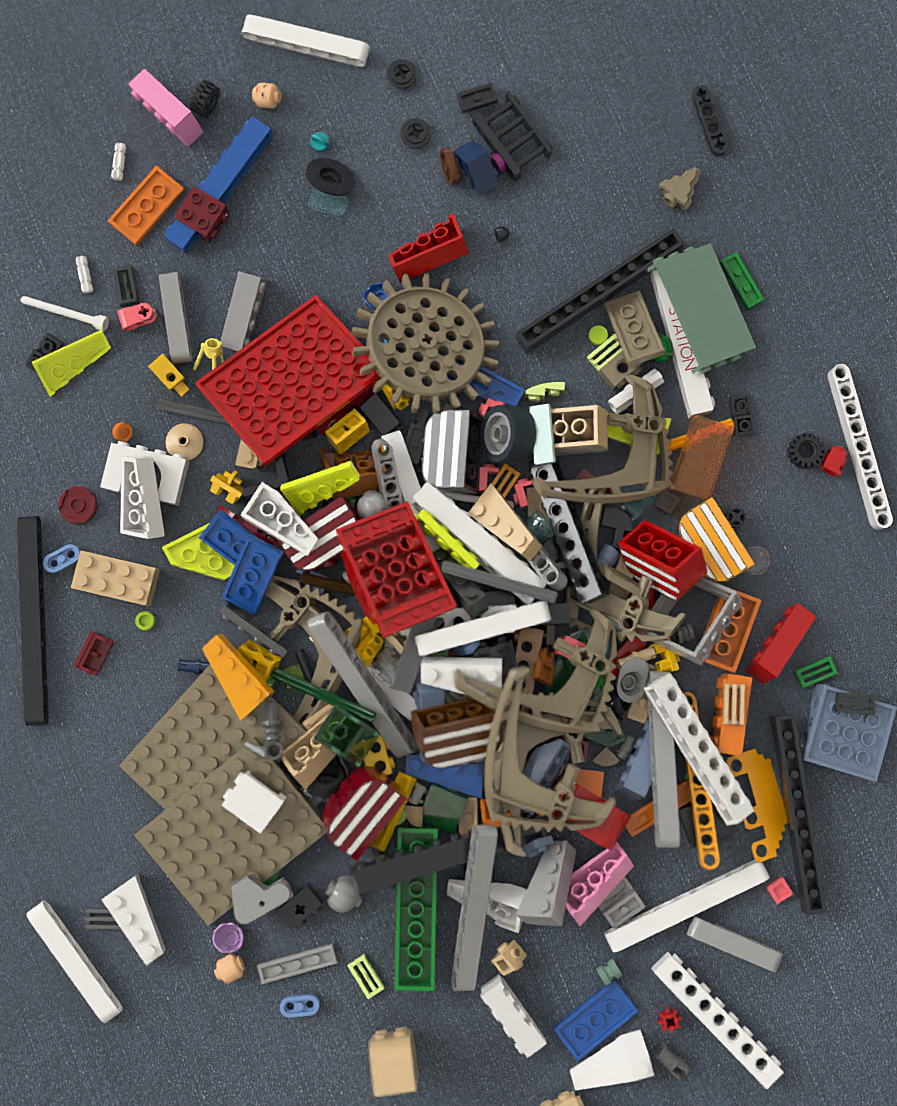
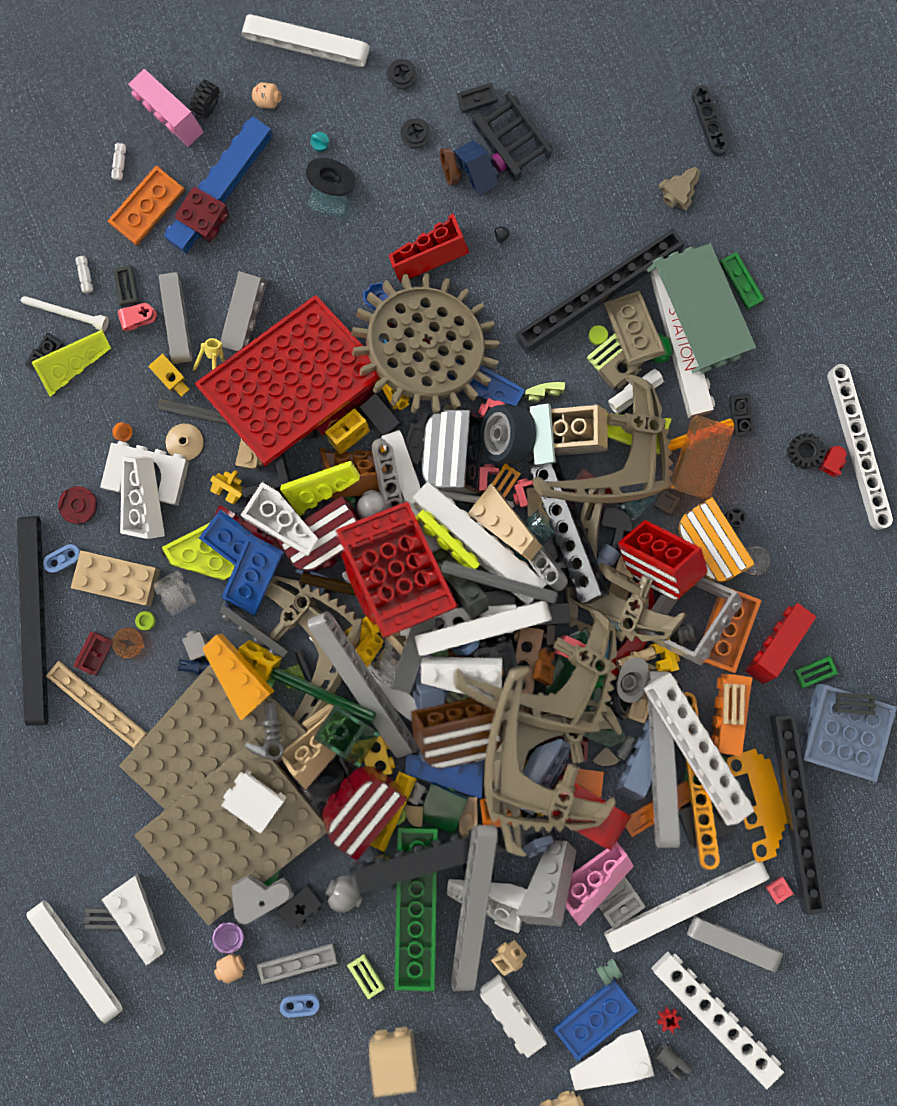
none -> tan tile [46,661,148,748]
none -> clear orange gear [112,628,144,658]
none -> clear brick [154,570,197,616]
none -> light grey brick [182,630,208,661]

